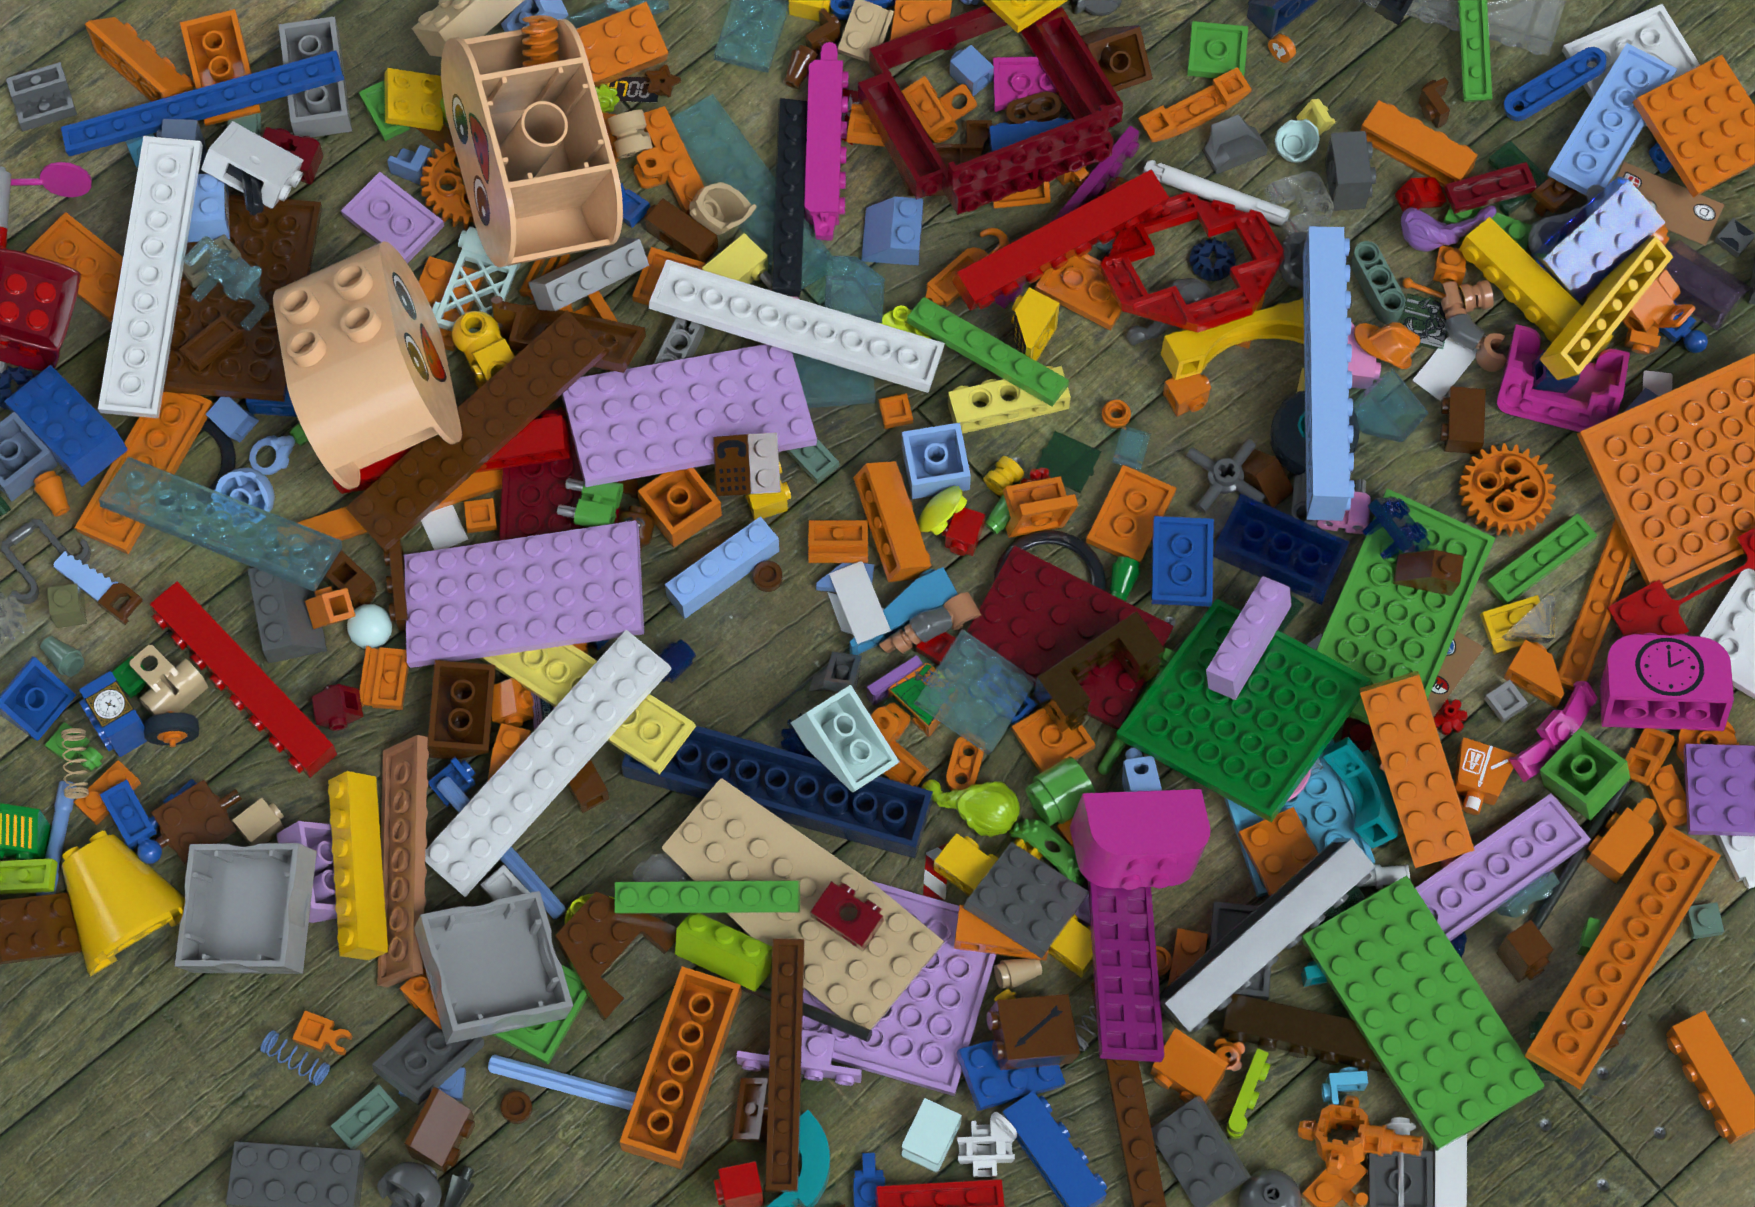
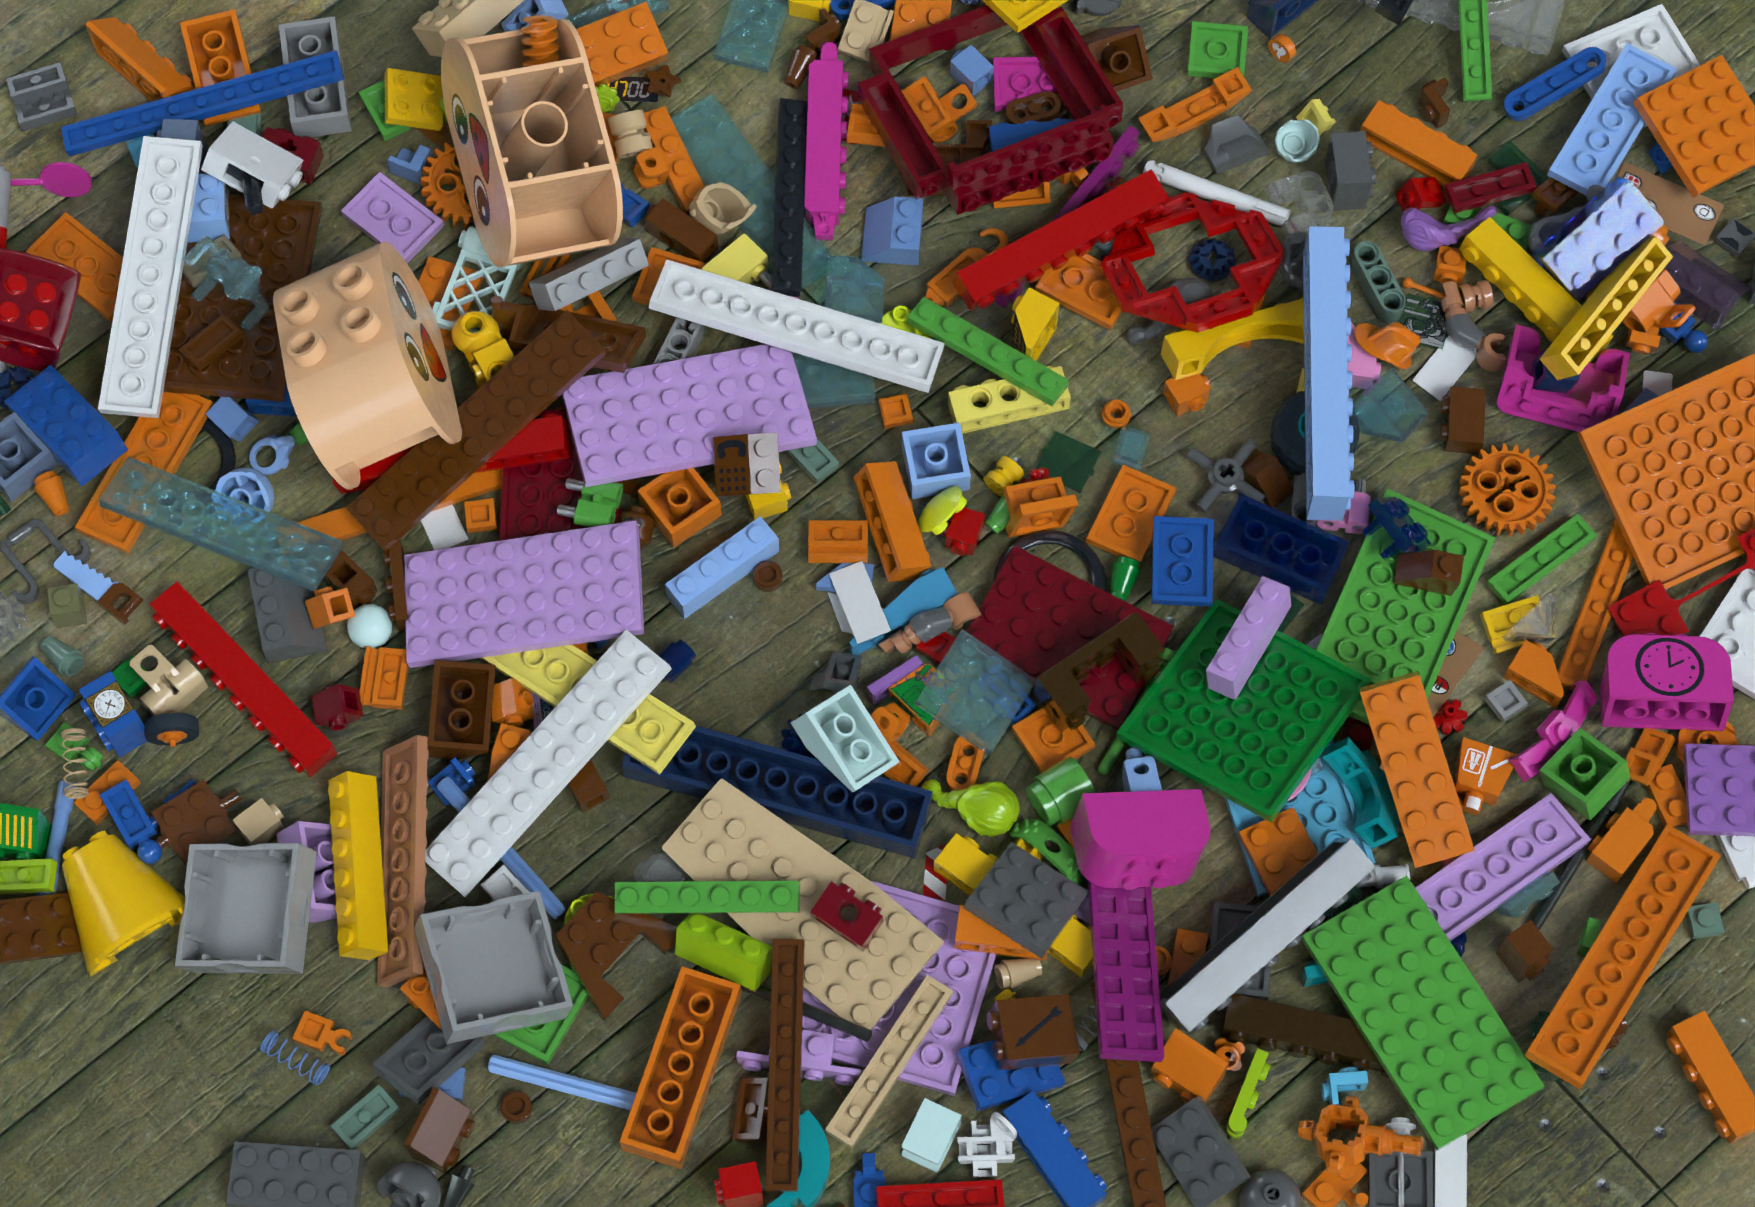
none -> tan plate [825,975,954,1149]

